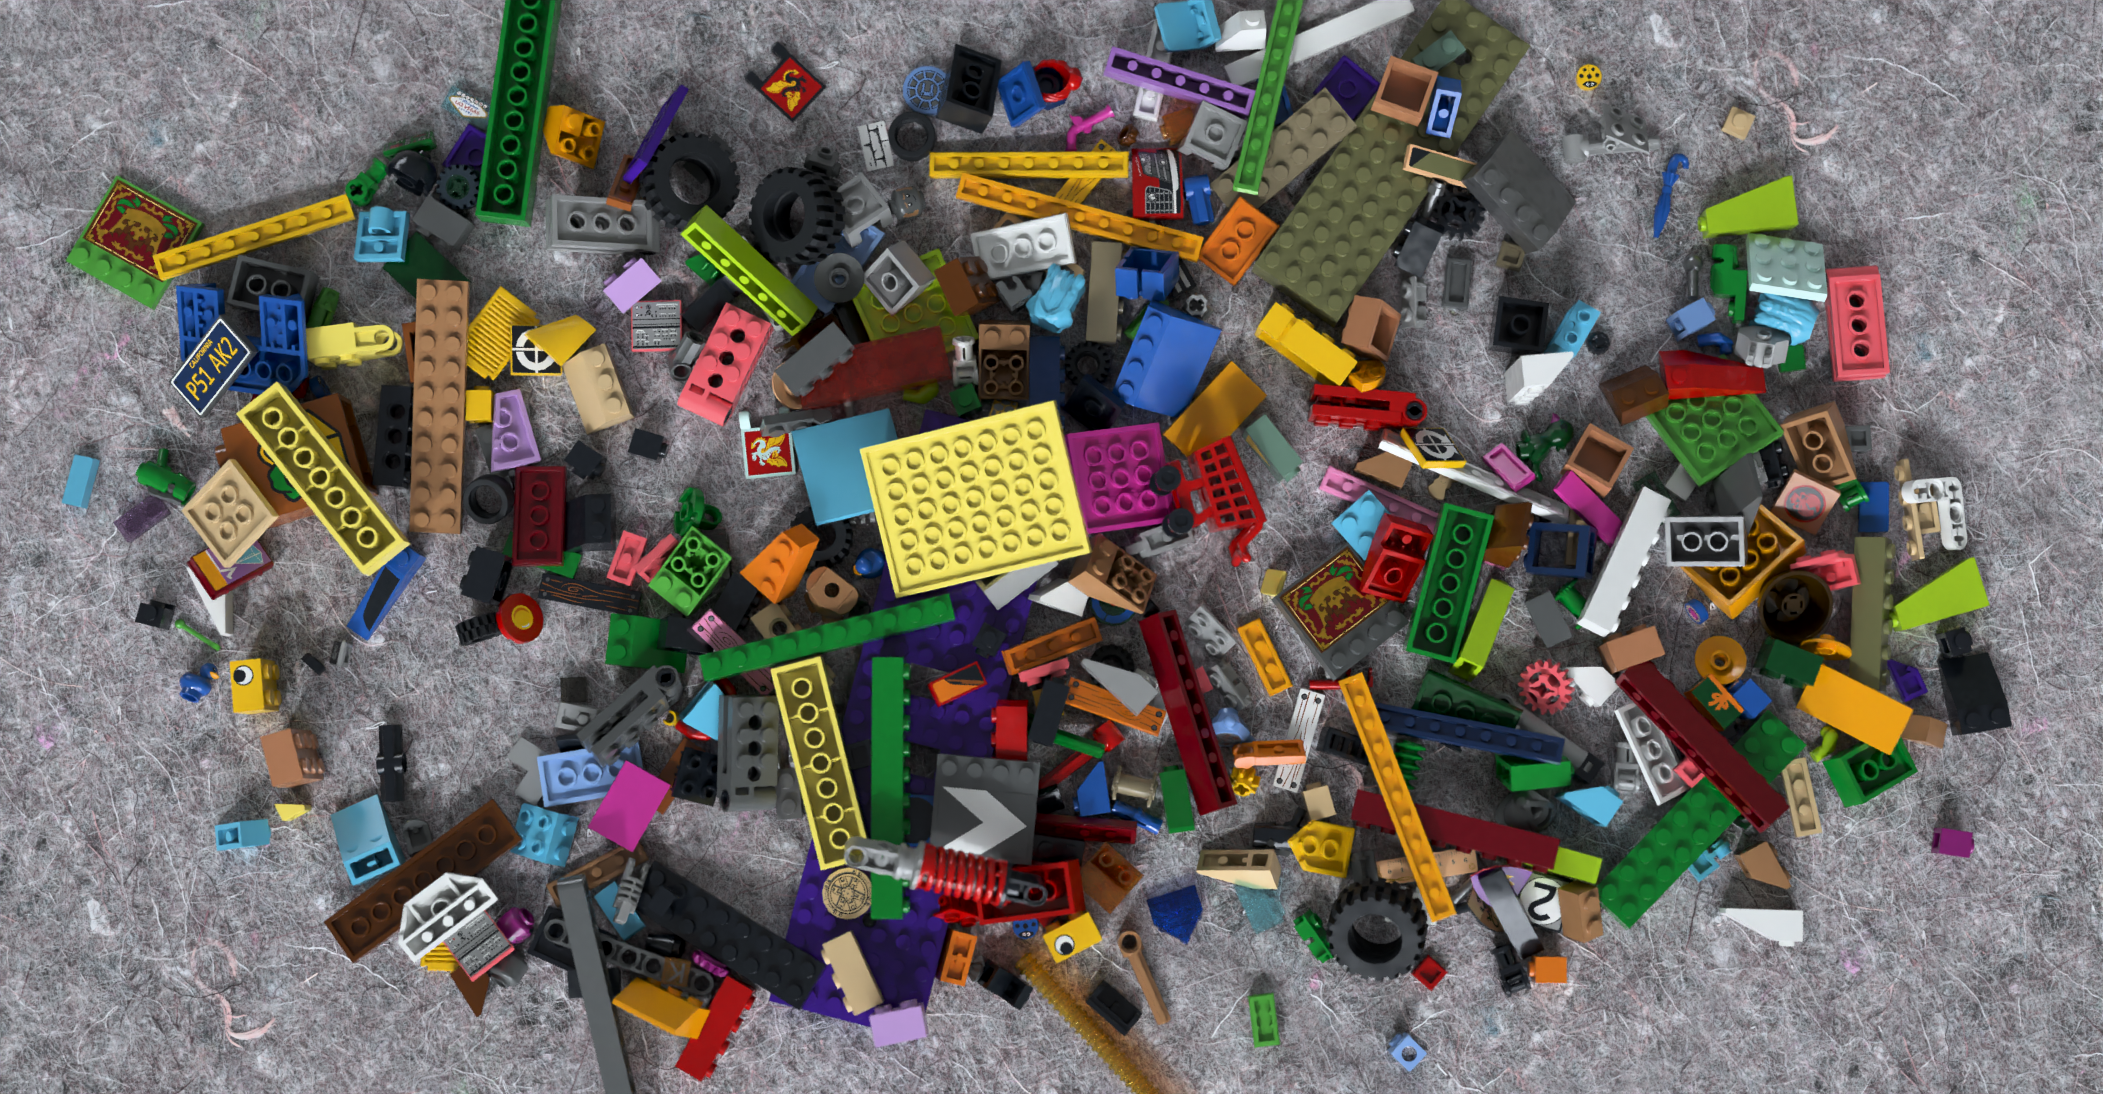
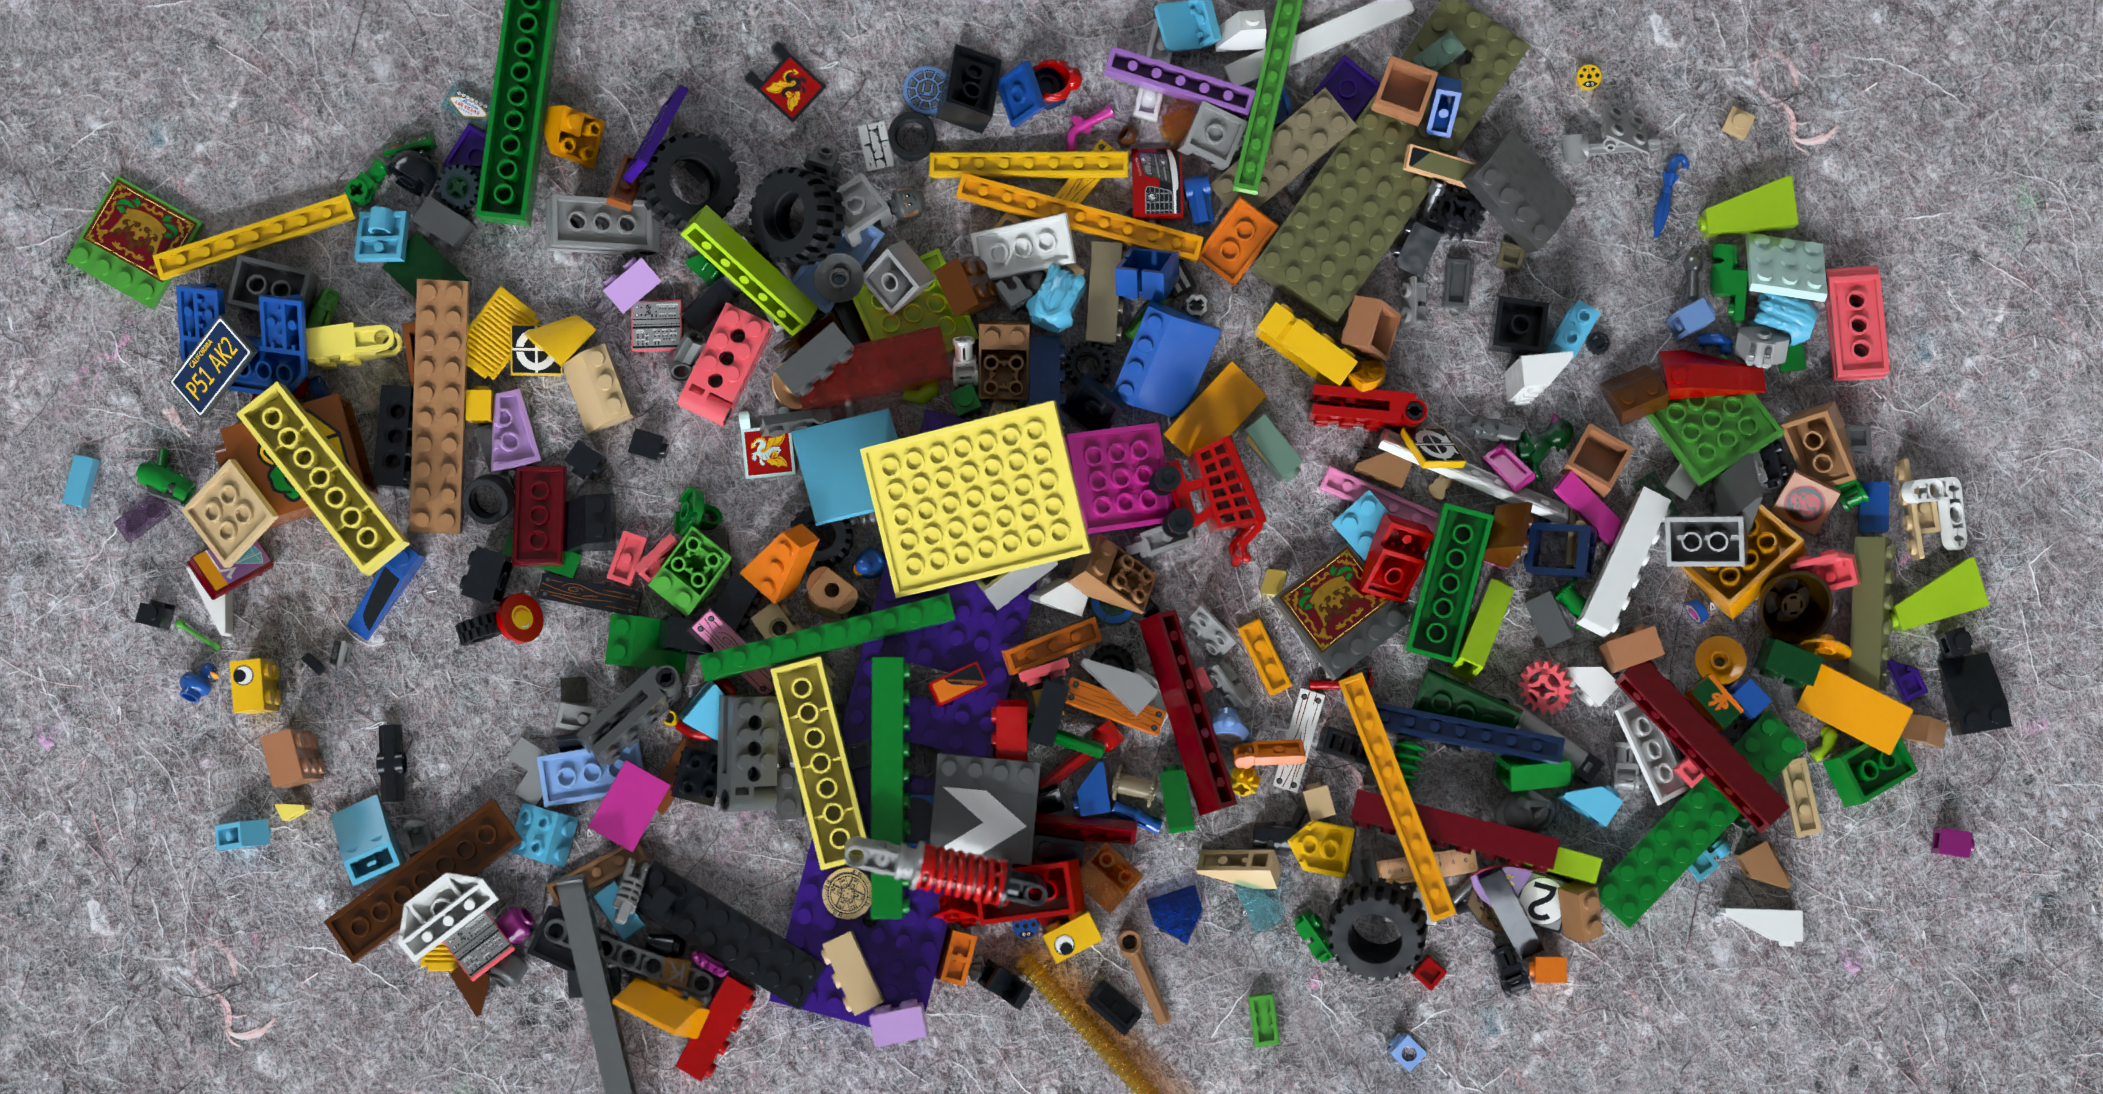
black brick [972,622,1007,659] -> none
none -> dark grey hinge [1455,415,1521,442]

